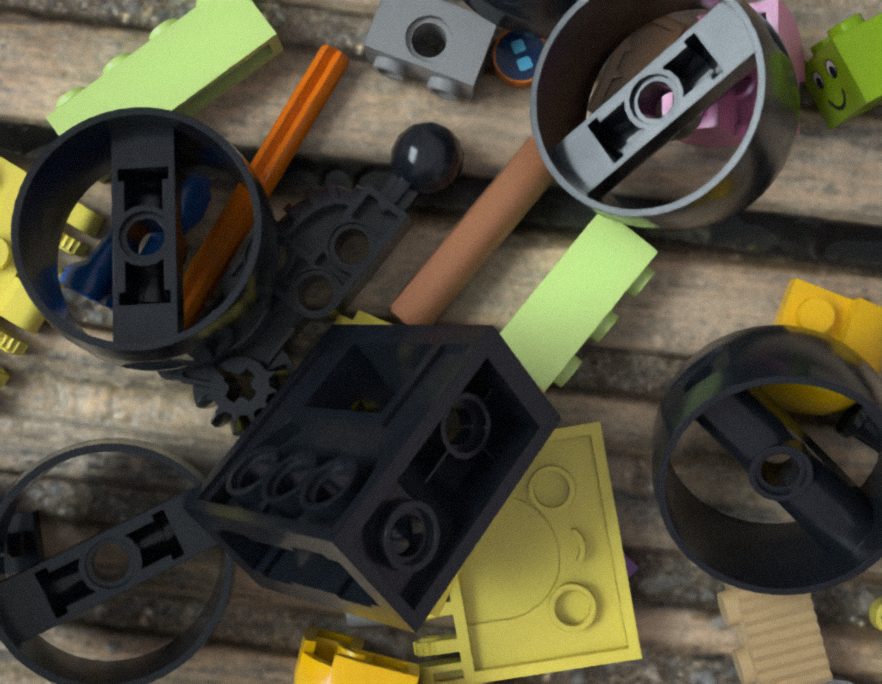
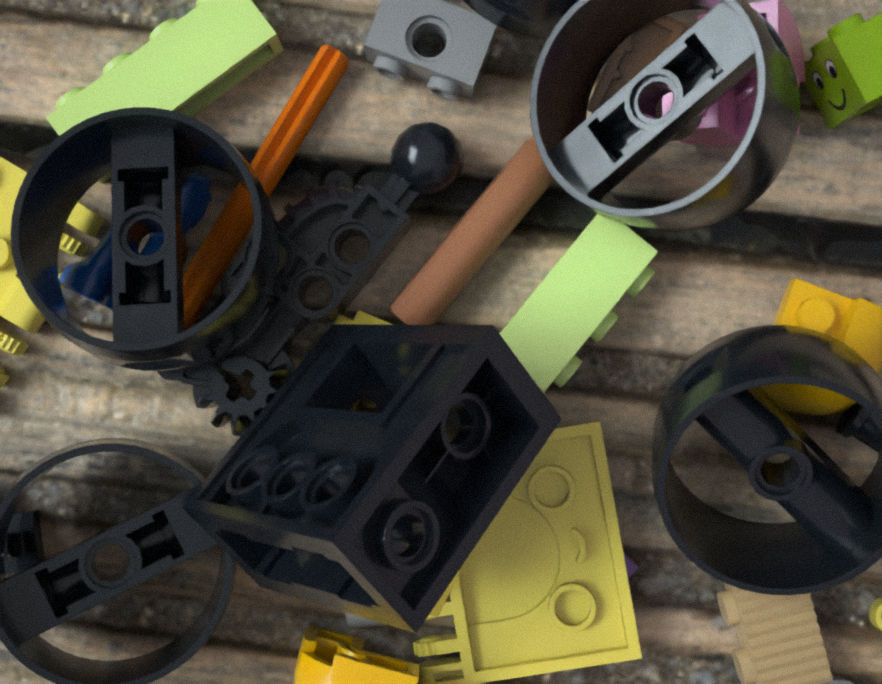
dark blue tile [492,30,546,88] -> none

